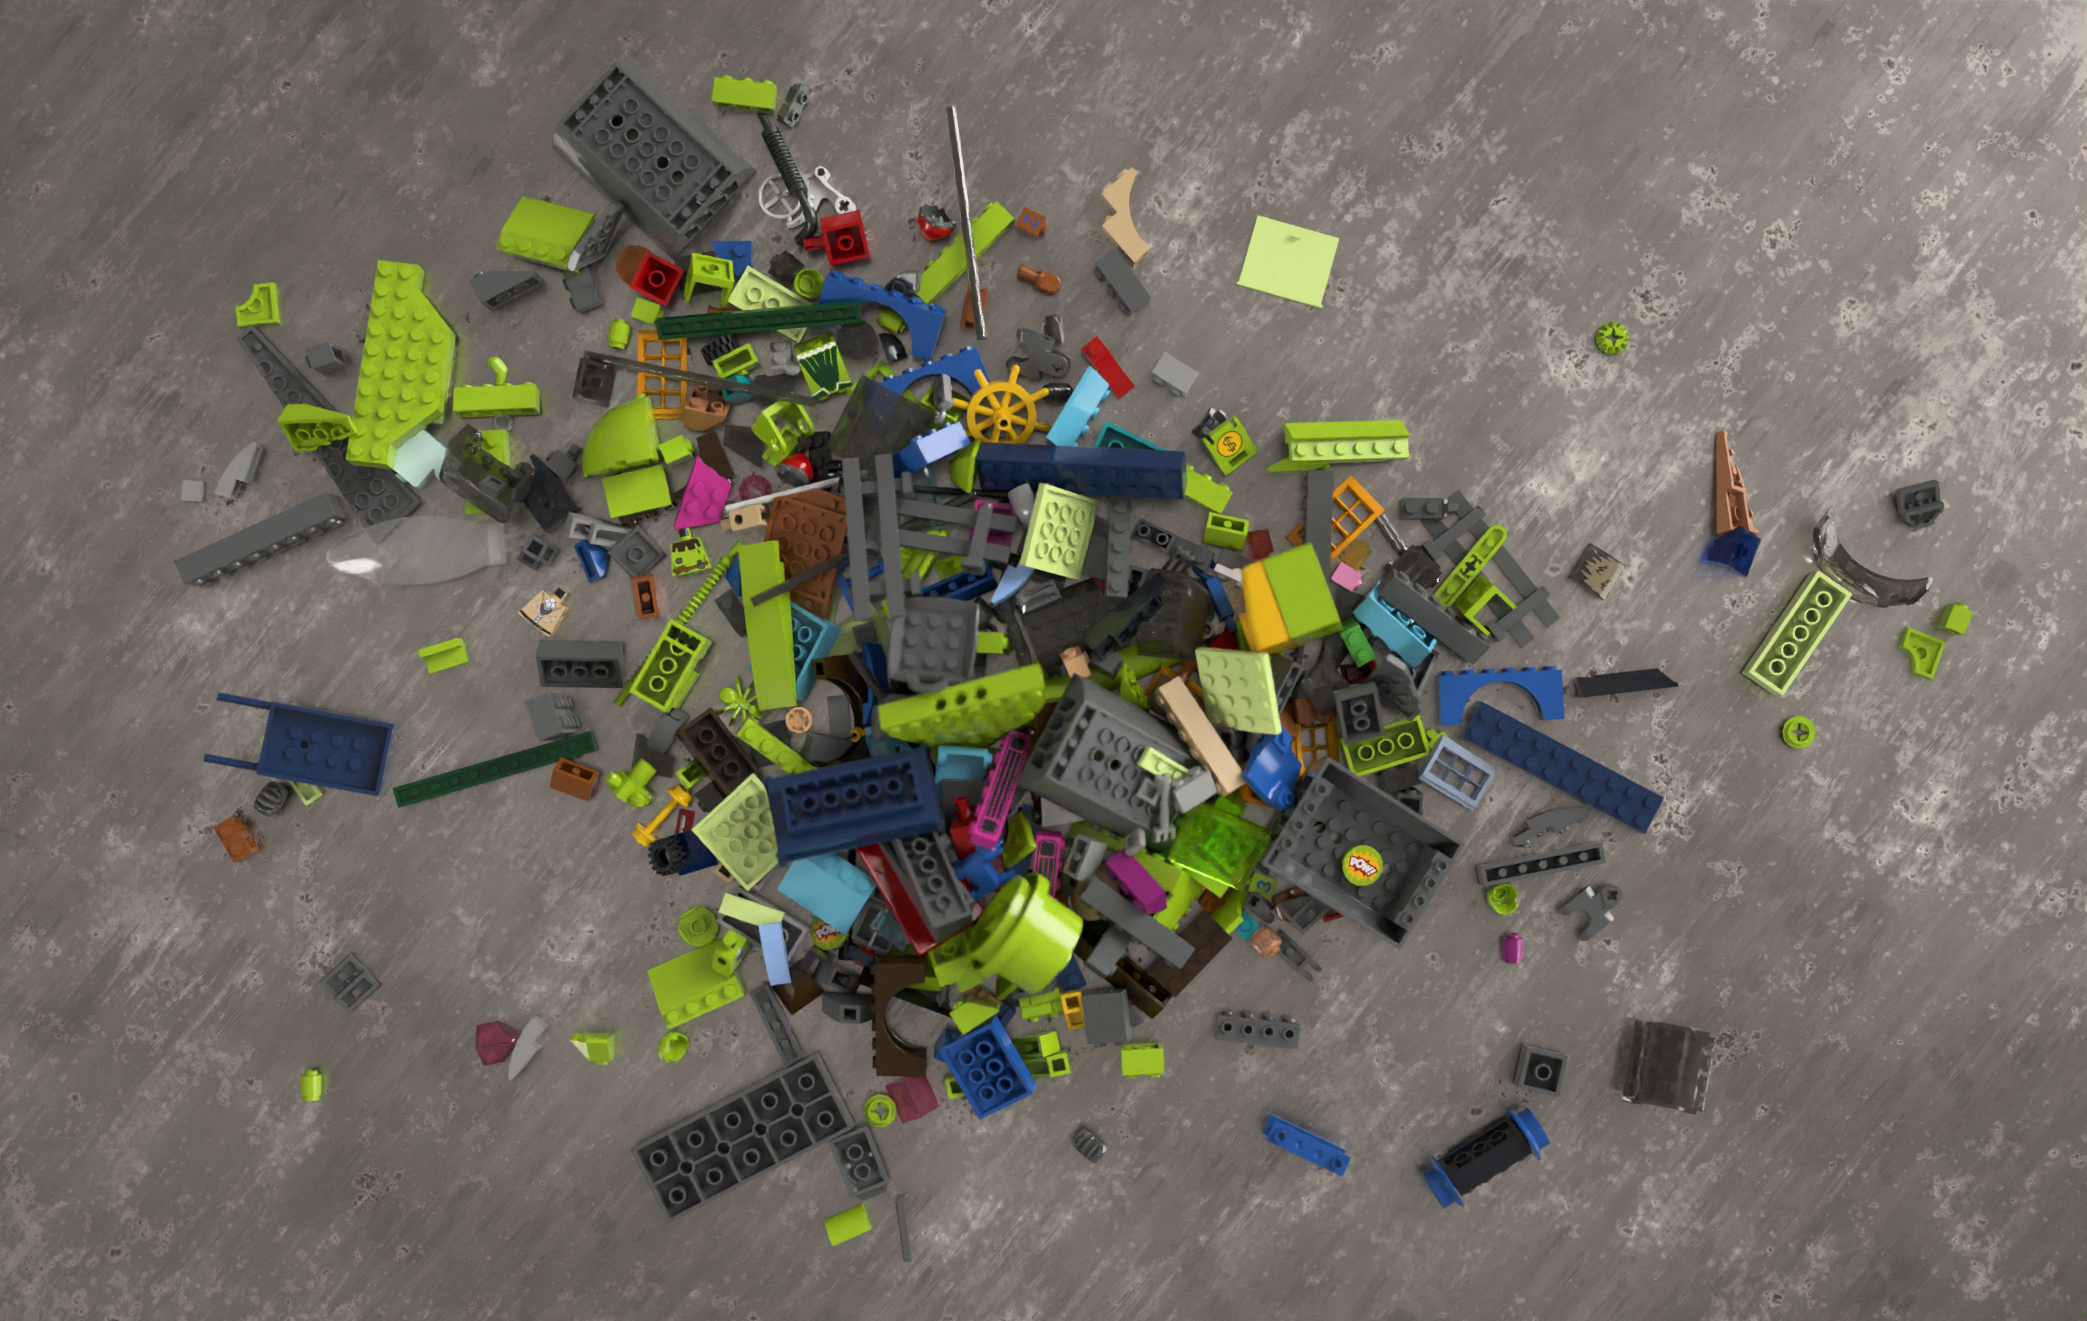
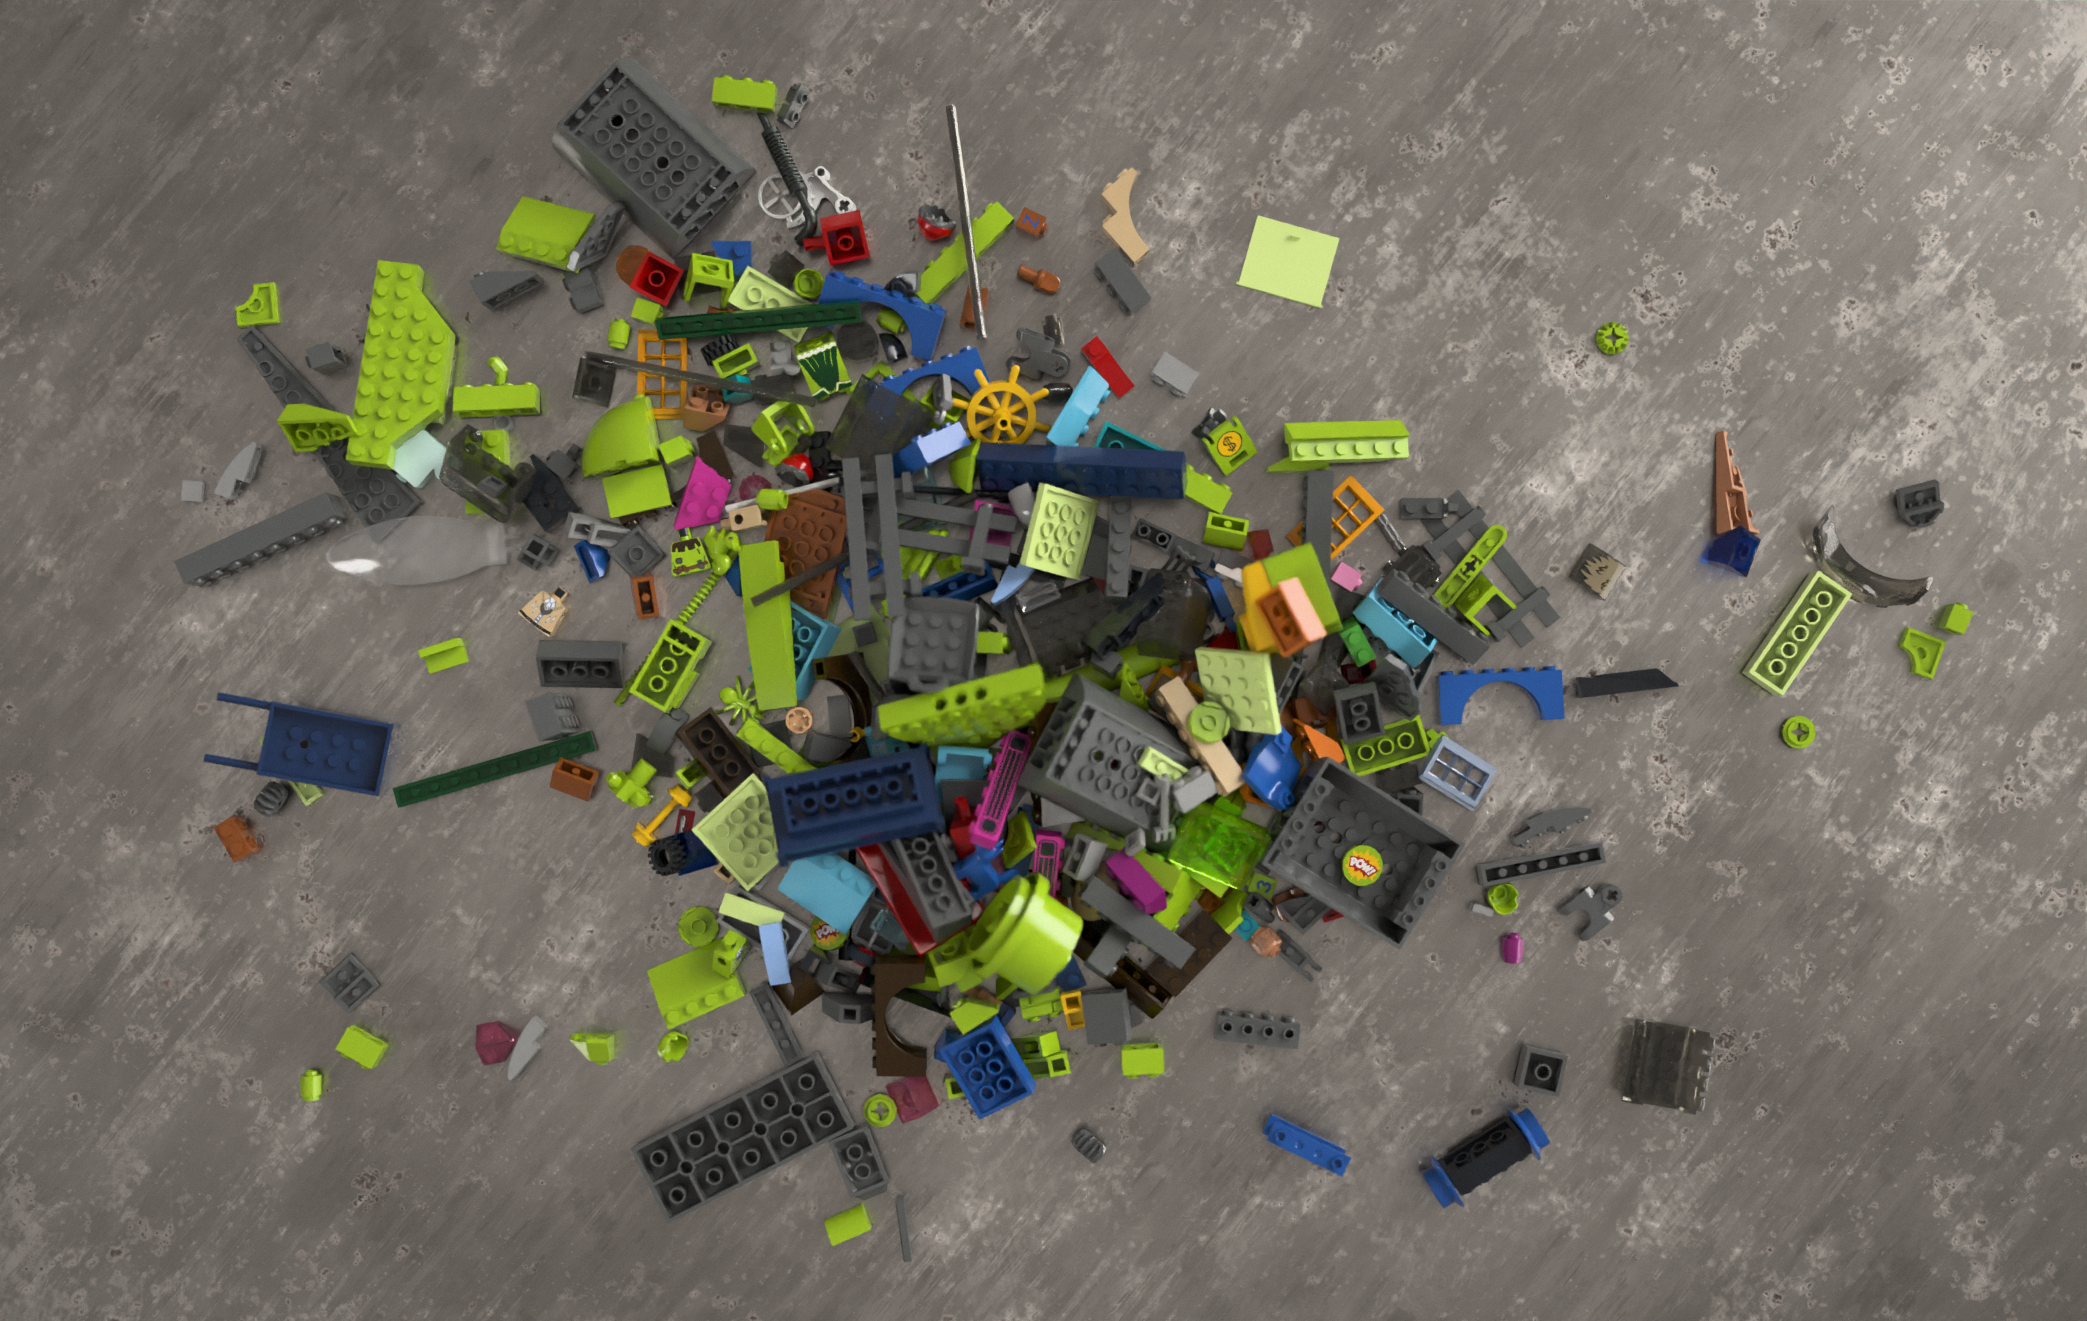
dark grey hinge [714,589,748,639] -> none
blue slope [862,642,889,725] -> none
light nougat brick [1059,646,1091,679] -> none
clear yellow brick [1338,539,1372,571] -> none
dark blue brick [1458,701,1664,834] -> none
none -> lime brick [336,1025,389,1070]
none -> lime animal [703,526,741,575]
none -> lime brick [756,489,788,510]
none -> lime tile [1188,702,1230,744]
none -> orange slope [1254,578,1326,658]
none -> orange slope [1292,718,1346,764]
none -> light grey tile [1469,902,1494,917]

